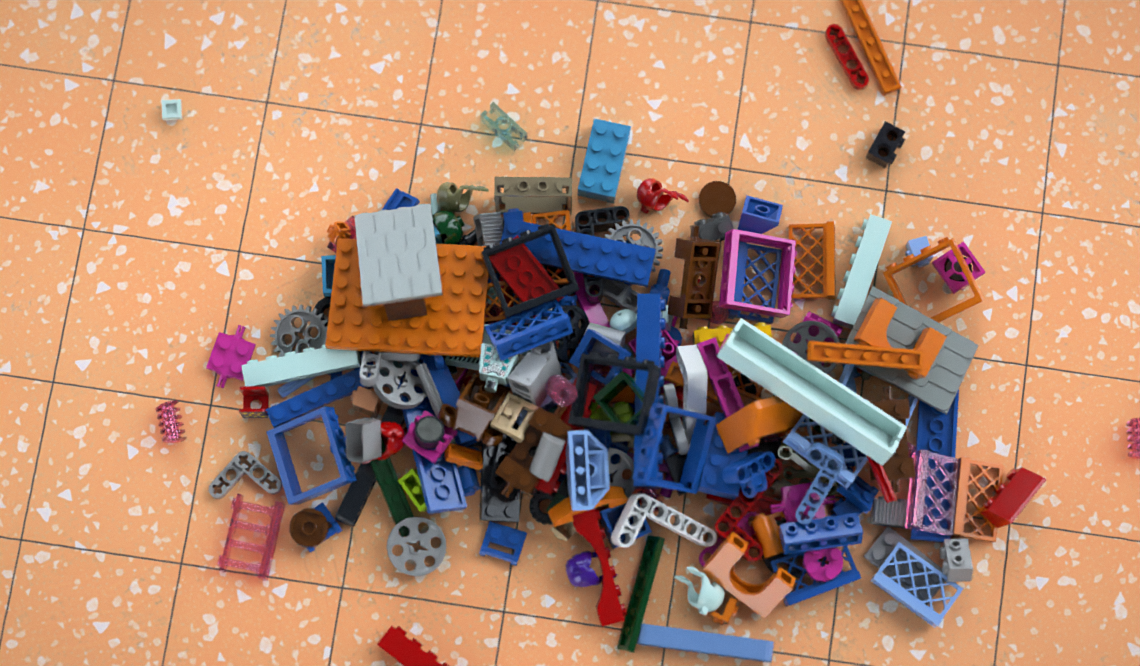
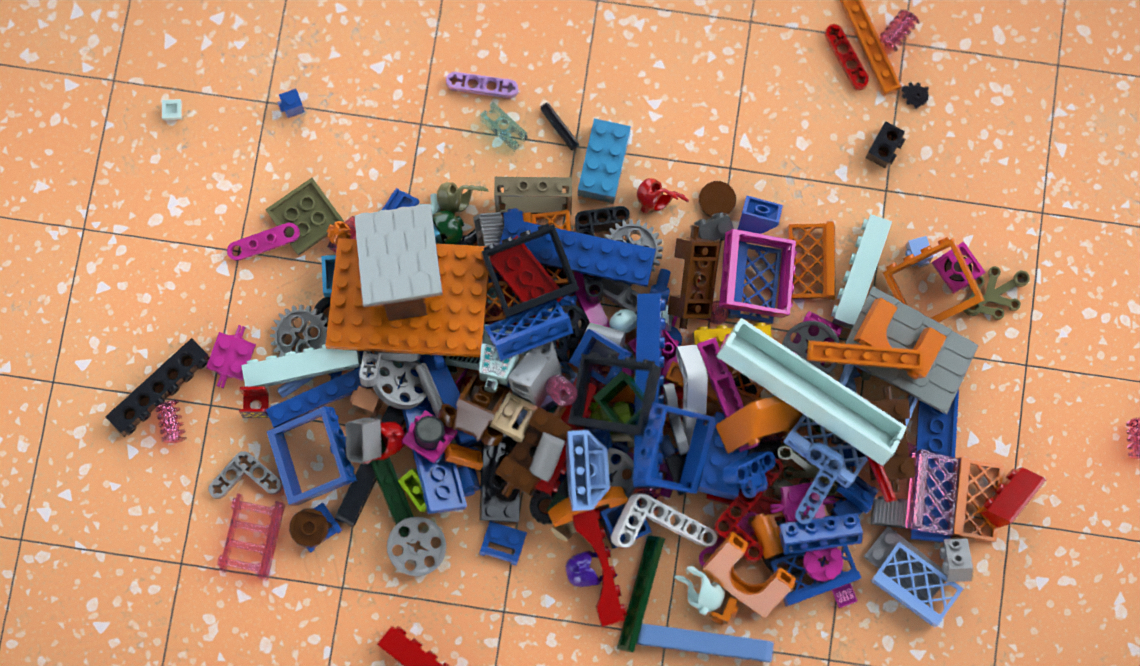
none -> black brick [105,338,210,437]
none -> dark pink plate [227,223,300,261]
none -> olive plate [265,178,345,256]
none -> blue brick [278,89,305,118]
none -> lavender beam [446,72,518,98]
none -> black axle [540,102,579,151]
none -> tile [831,583,858,609]
none -> clear pink piece [880,9,920,52]
none -> black piece [902,82,929,109]
none -> olive plant [964,266,1030,320]

